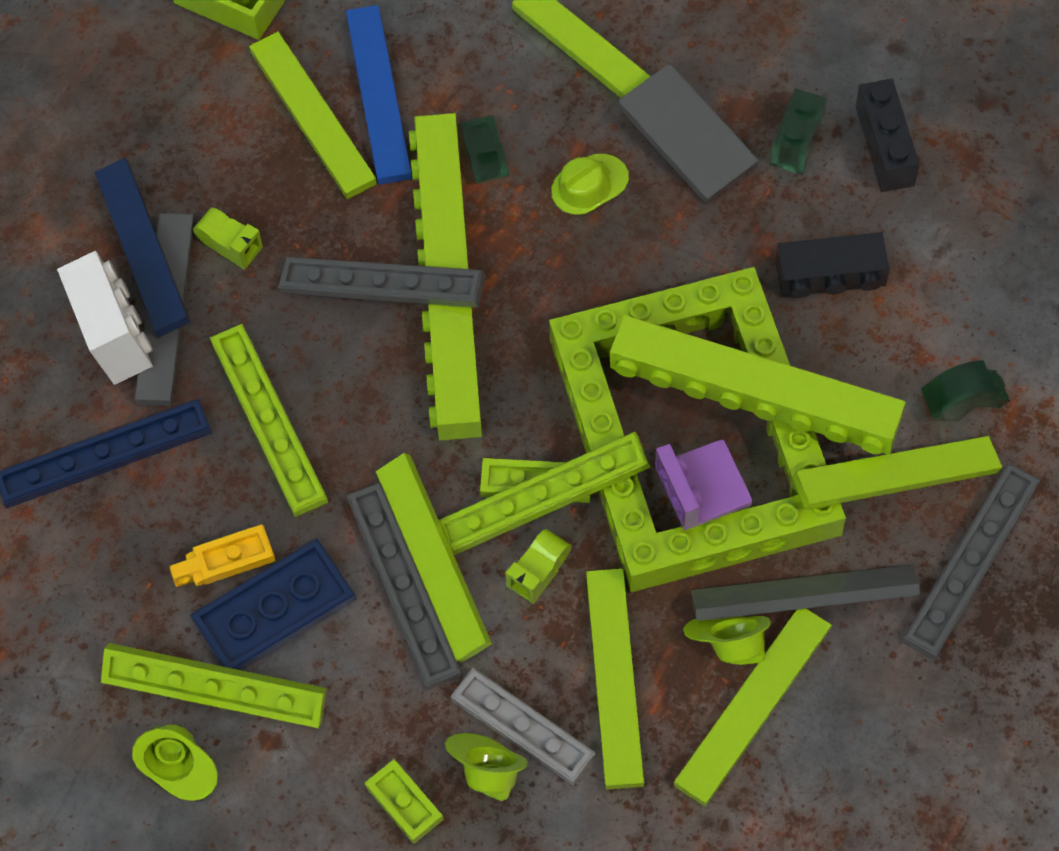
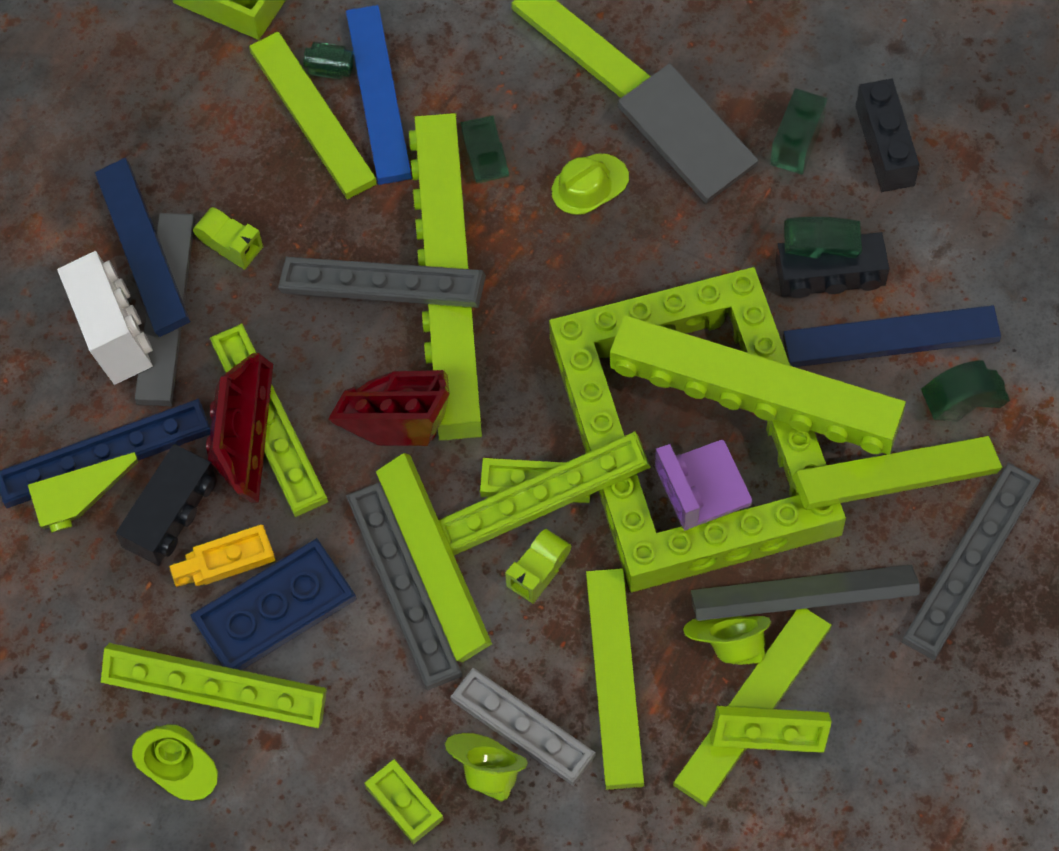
none -> lime slope [28,452,138,533]
none -> black brick [115,444,216,566]
none -> dark red wedge [206,353,273,503]
none -> clear green brick [303,41,354,80]
none -> dark red wedge [328,370,450,446]
none -> lime plate [710,706,832,753]
none -> dark blue tile [783,305,1001,367]
none -> clear green slope [784,217,862,259]

